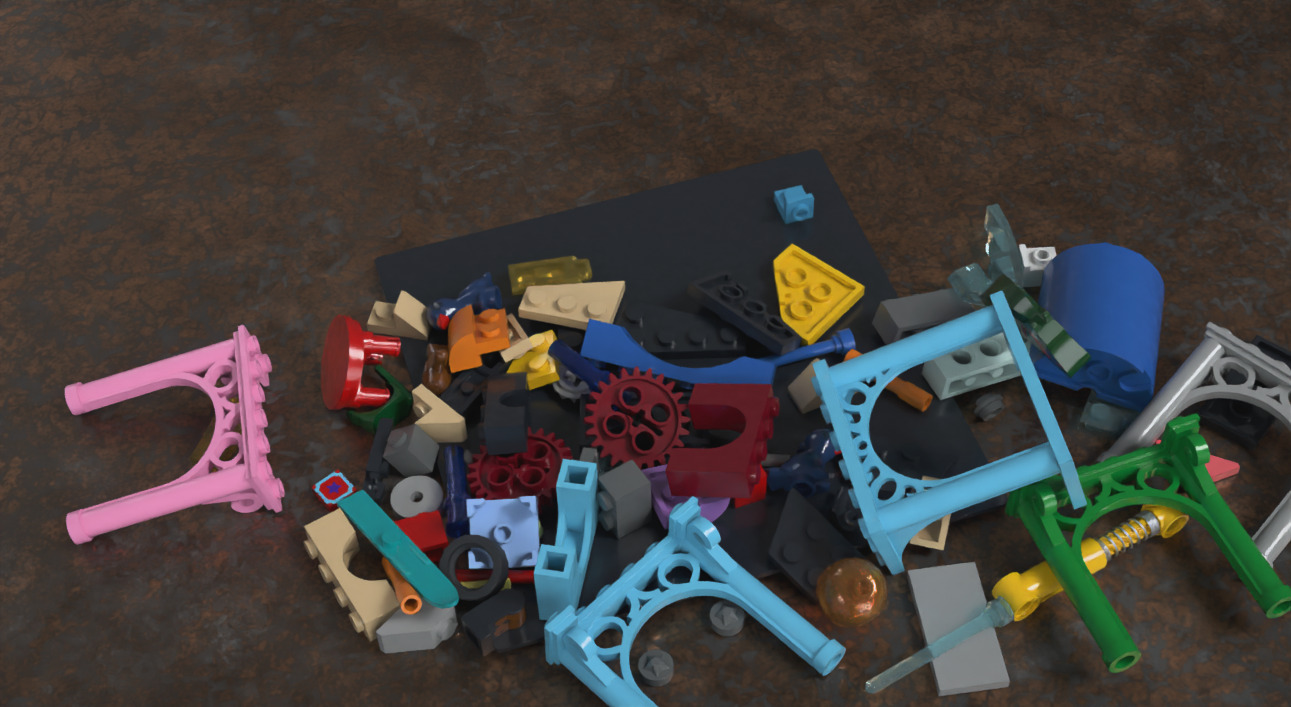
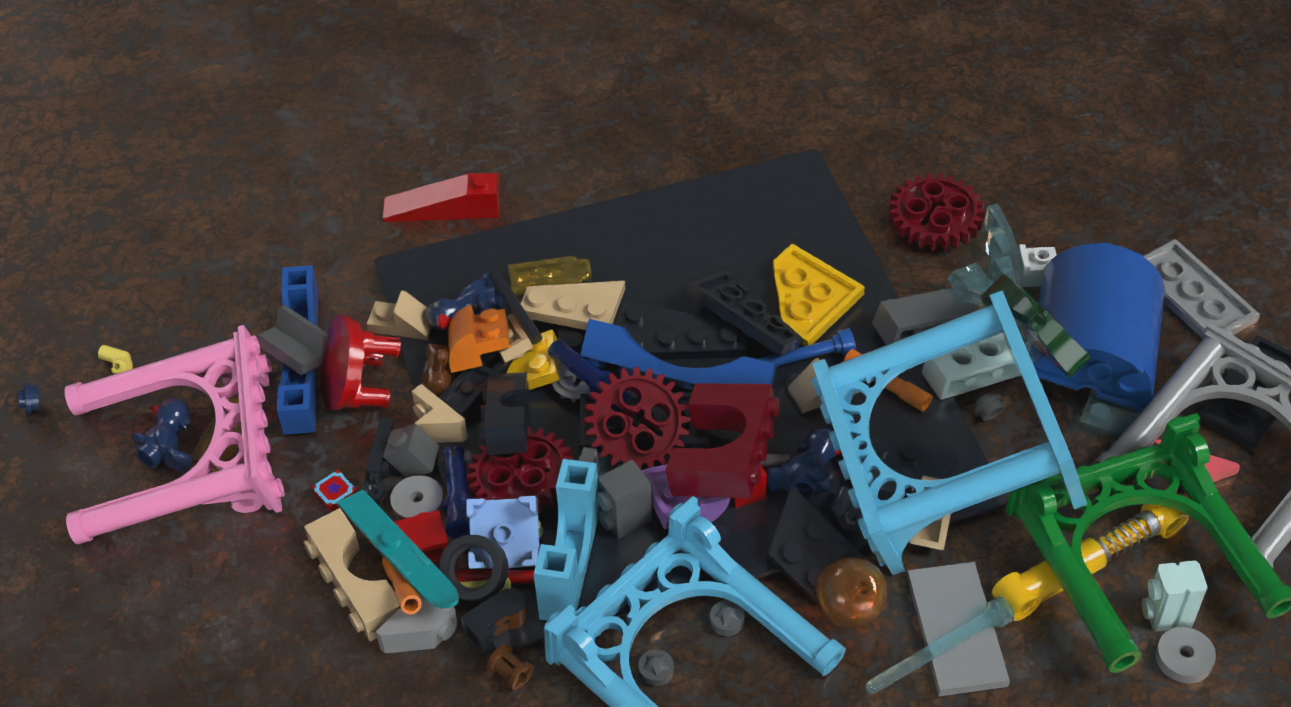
dark green helmet [346,364,413,434] -> none
dark azure bracket [773,185,814,224] -> none
none -> dark blue plate [17,383,39,414]
none -> light yellow arm [98,345,133,374]
none -> dark blue animal [131,398,193,473]
none -> dark grey panel [257,305,328,375]
none -> blue arch [277,265,319,435]
none -> red wedge [383,173,500,222]
none -> reddish brown bush [487,644,534,691]
none -> black bar [488,270,543,344]
none -> dark red gear [888,173,985,251]
none -> light aqua brick [1141,560,1208,631]
none -> light grey tile [1143,239,1260,339]
none -> light grey piece [1155,627,1216,683]

